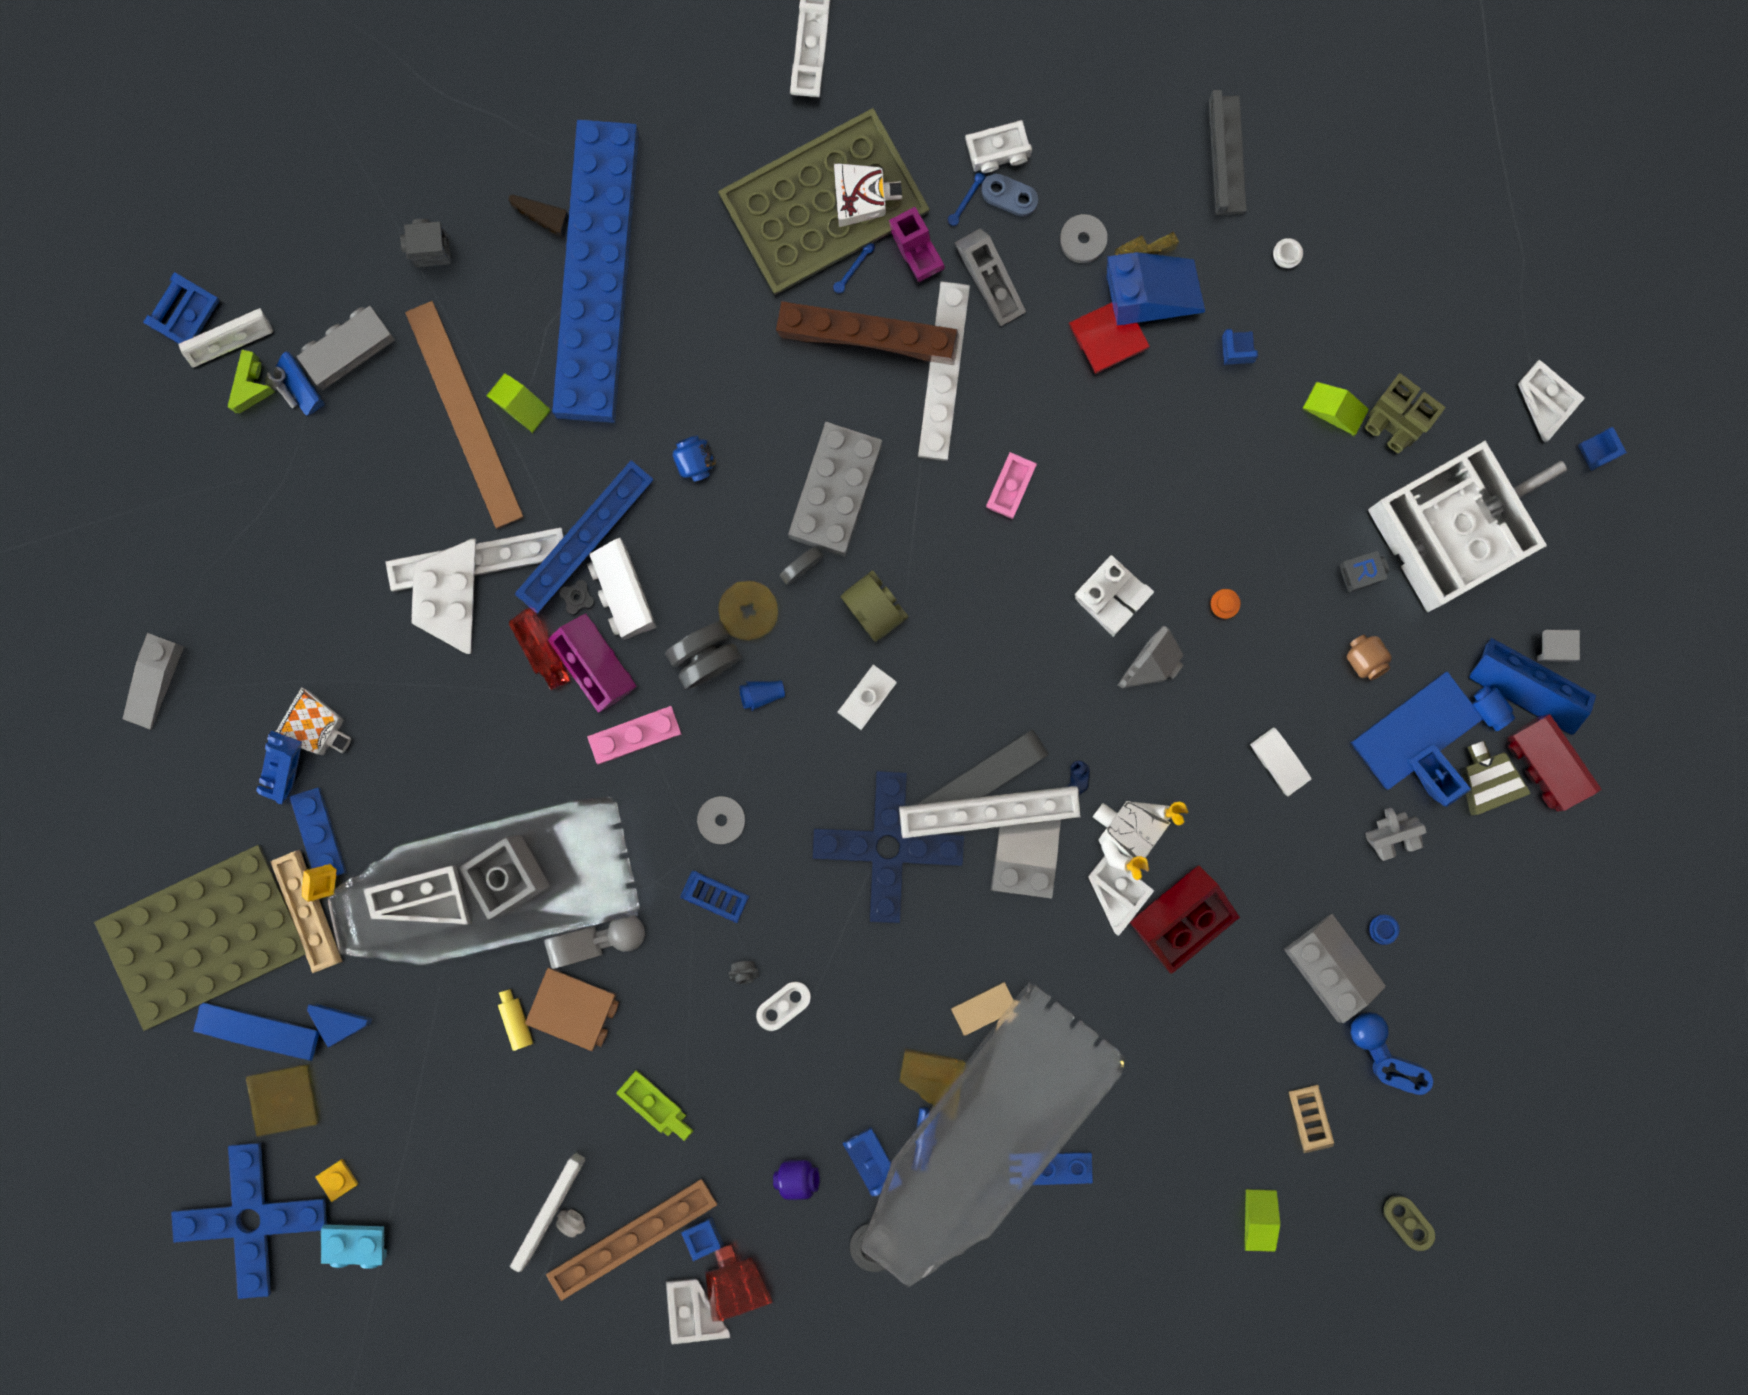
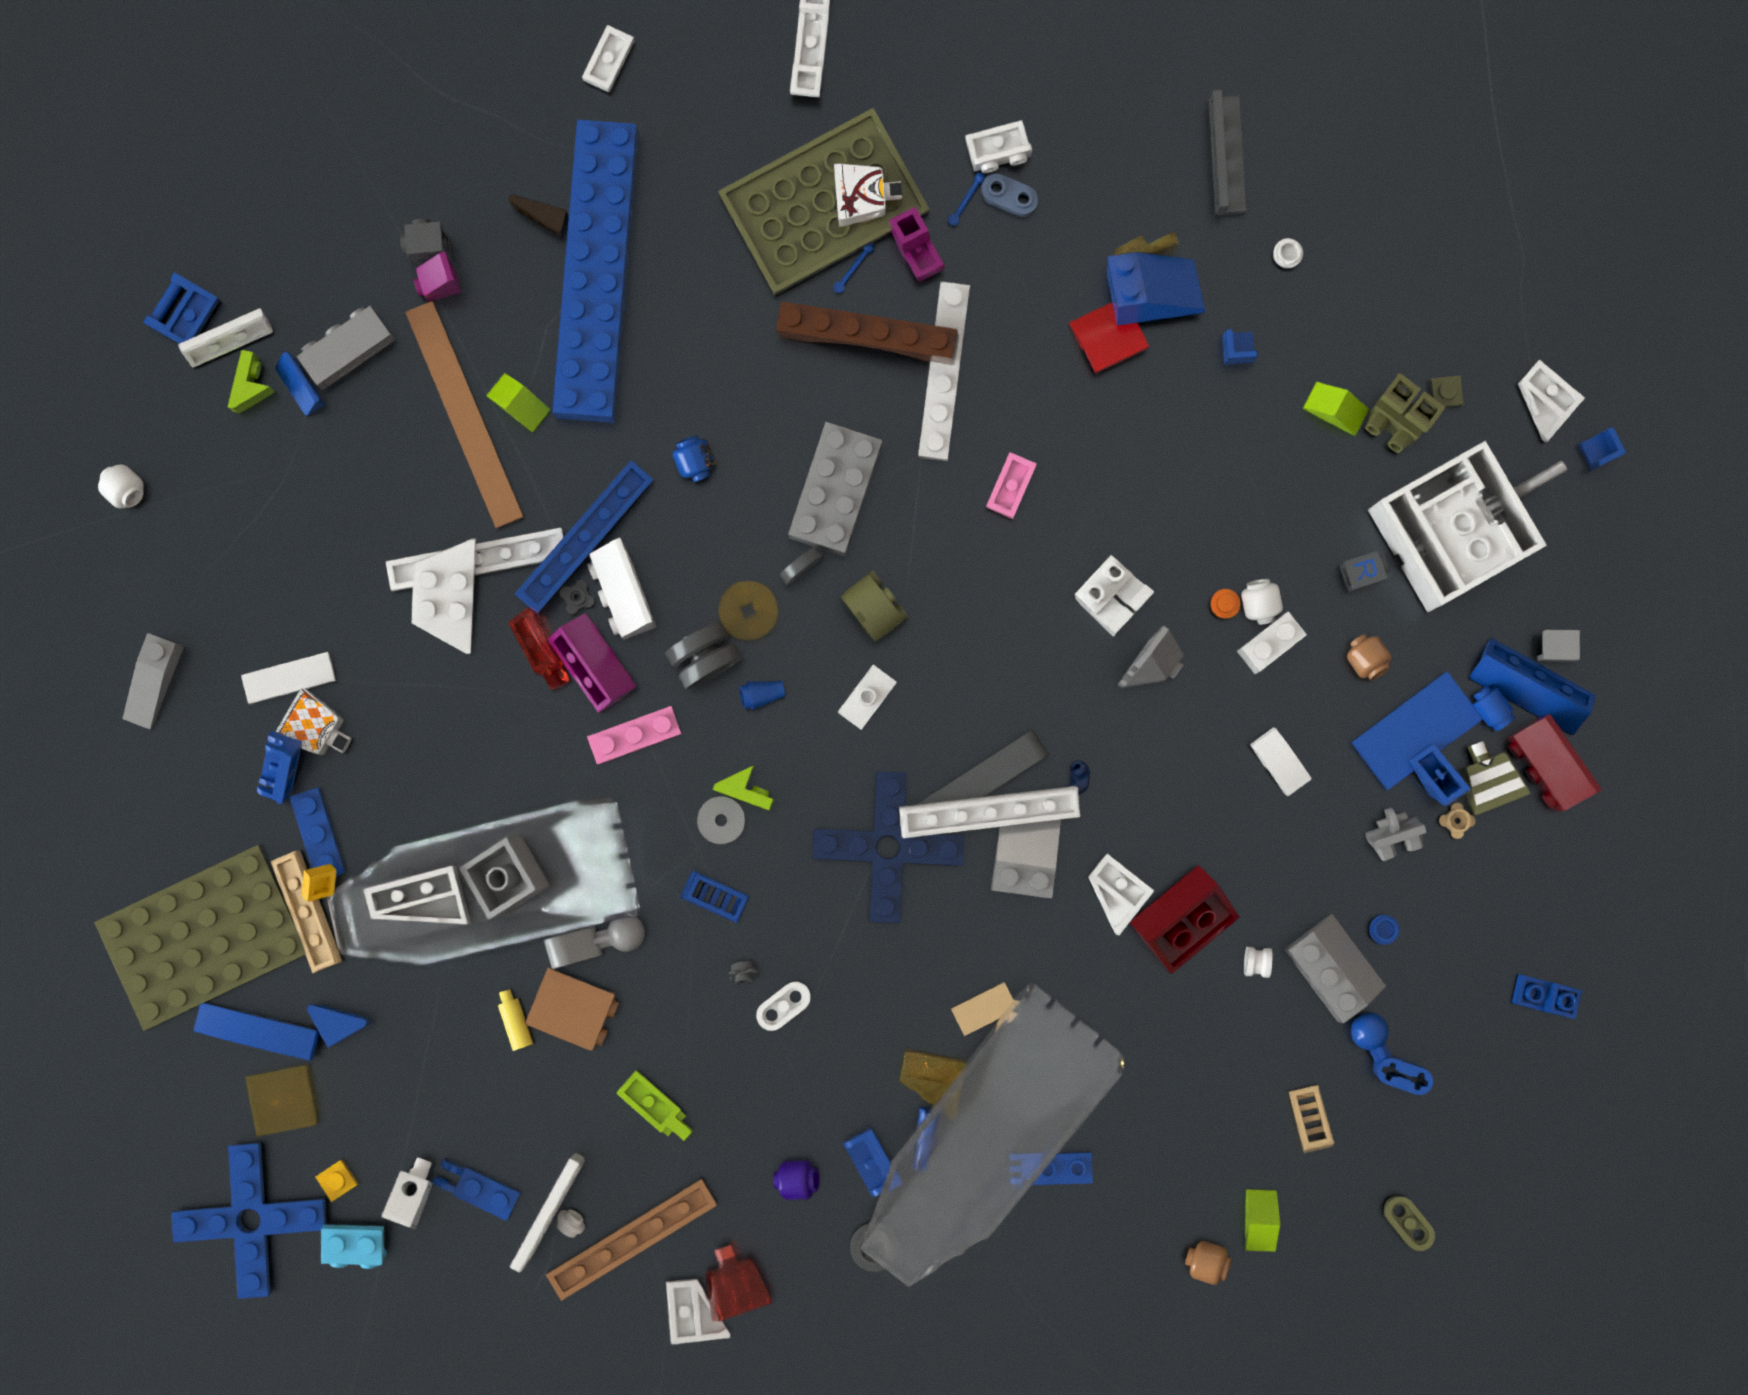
light grey hand [265,367,298,408] -> none
blue panel [681,1216,724,1261] -> none
light grey slope [955,228,1026,326] -> none
light grey piece [1060,214,1107,263] -> none
white torso [1093,801,1189,880] -> none
none -> white head [98,464,144,509]
none -> white tile [241,652,337,704]
none -> white torso [381,1157,433,1230]
none -> magenta slope [413,251,462,302]
none -> blue hinge [432,1159,521,1221]
none -> white plate [582,25,635,93]
none -> lime slope [713,766,774,811]
none -> medium nougat head [1185,1241,1232,1285]
none -> white brick [1237,612,1307,674]
none -> white head [1241,579,1283,625]
none -> white wheel [1244,947,1272,978]
none -> olive plate [1429,375,1464,409]
none -> tan plate [1439,803,1475,839]
none -> blue slope [1511,974,1582,1020]

